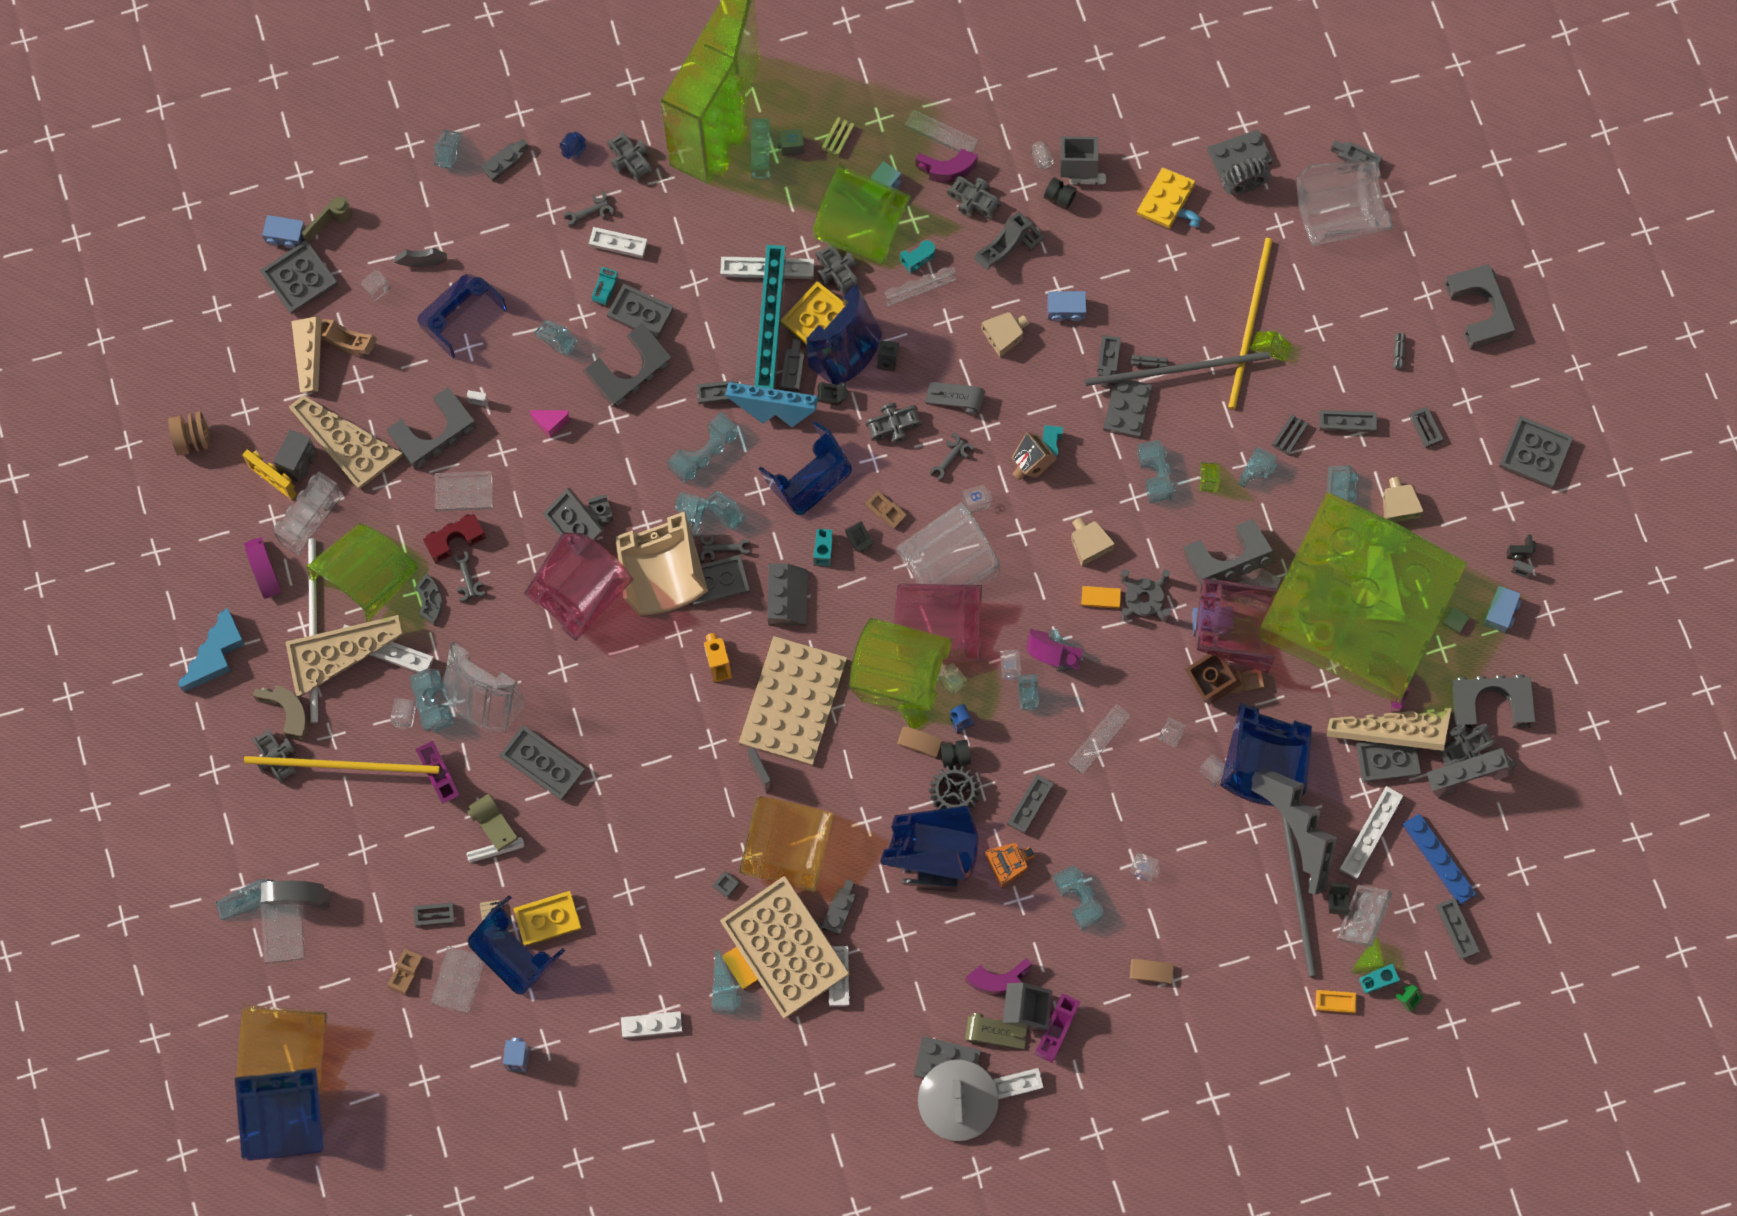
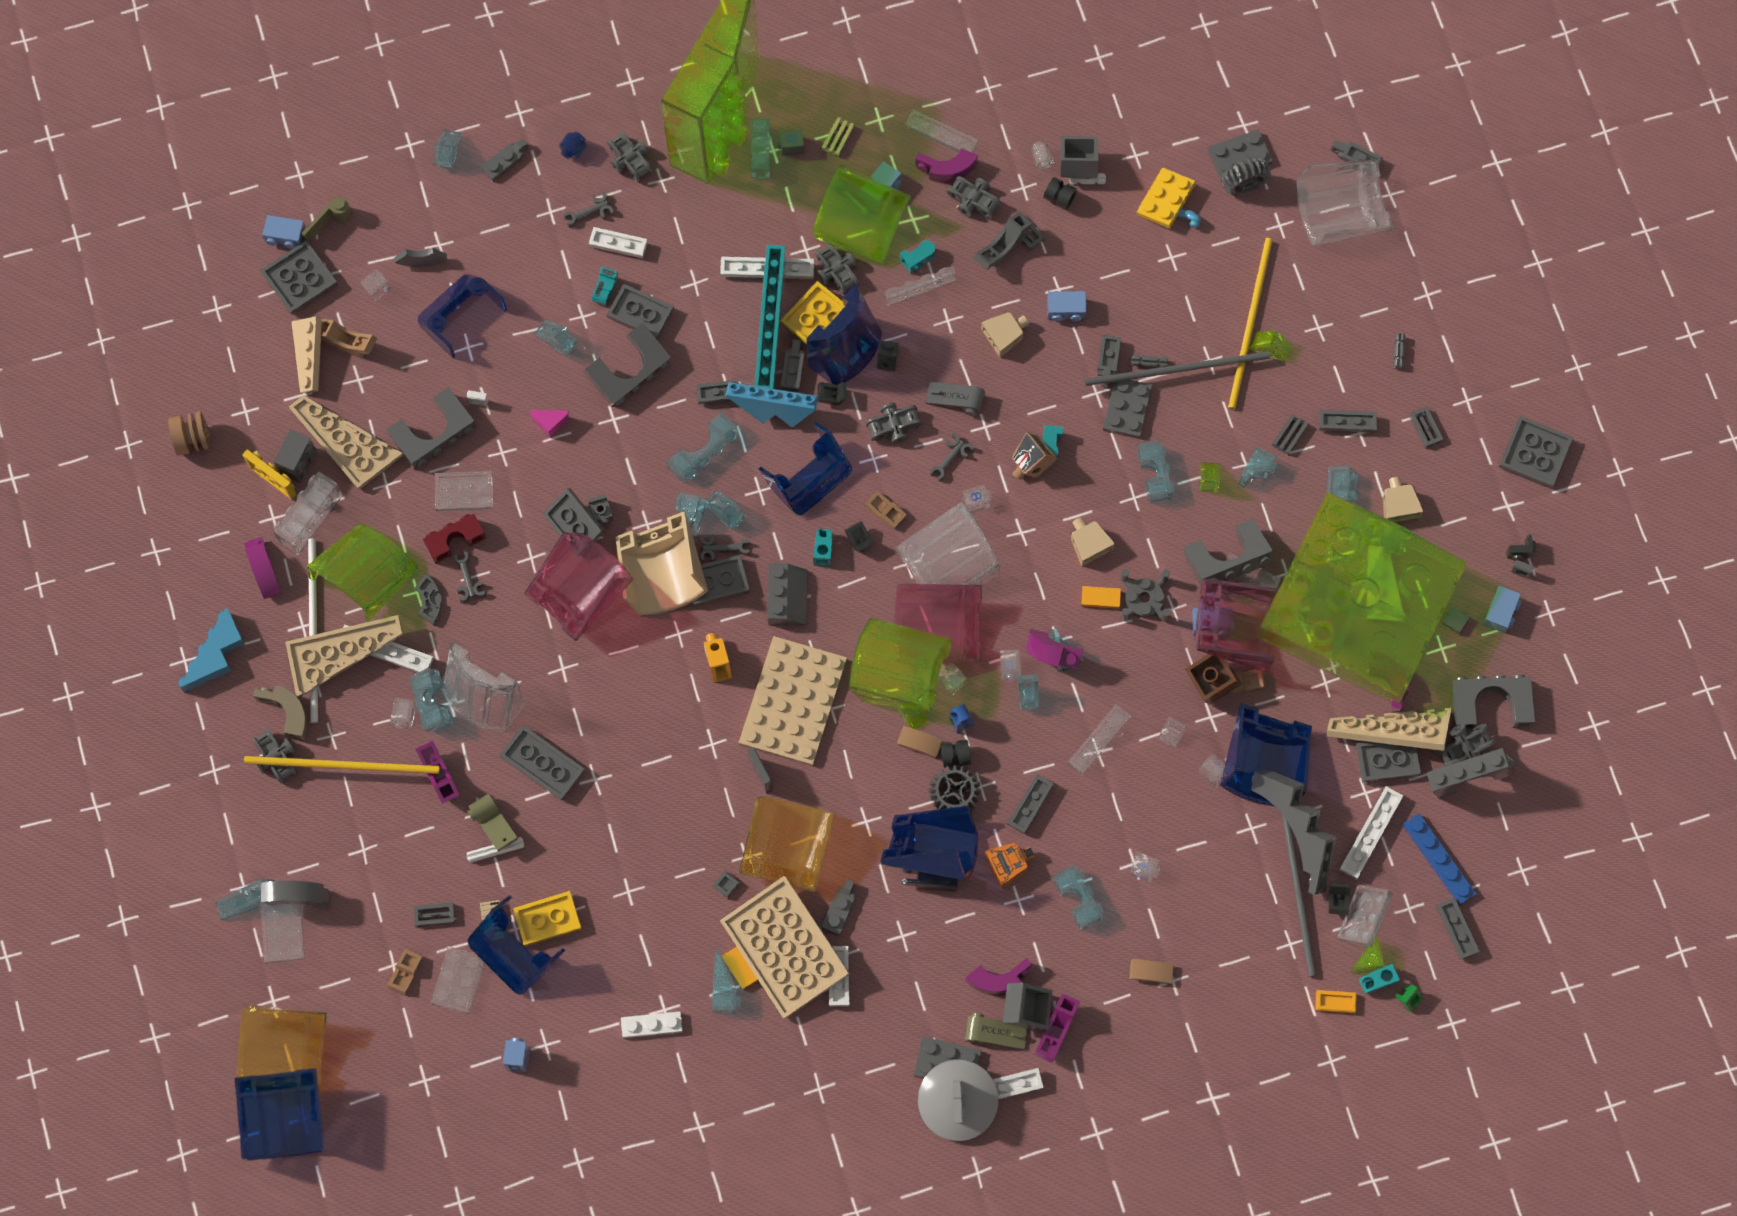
dark grey arch [1444,264,1516,349] -> none

